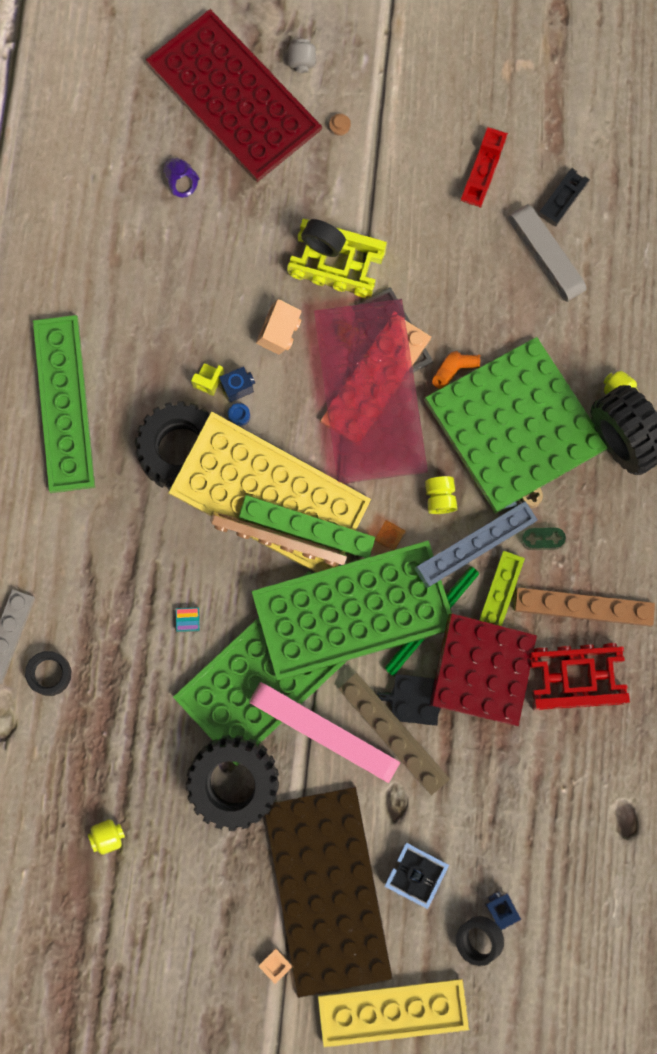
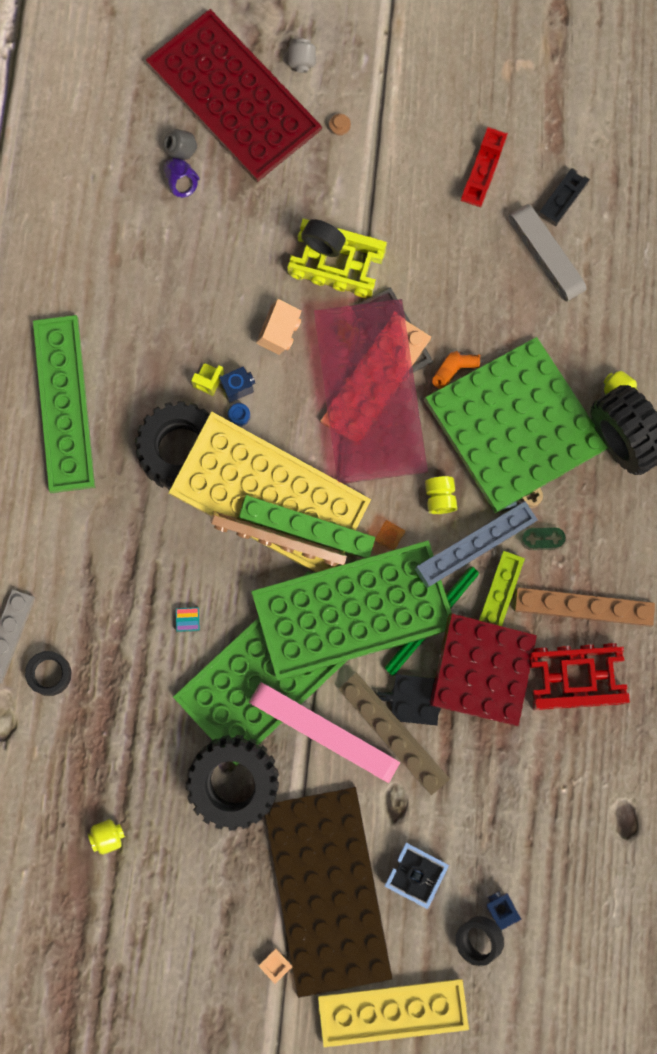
none -> dark grey head [164,129,197,160]

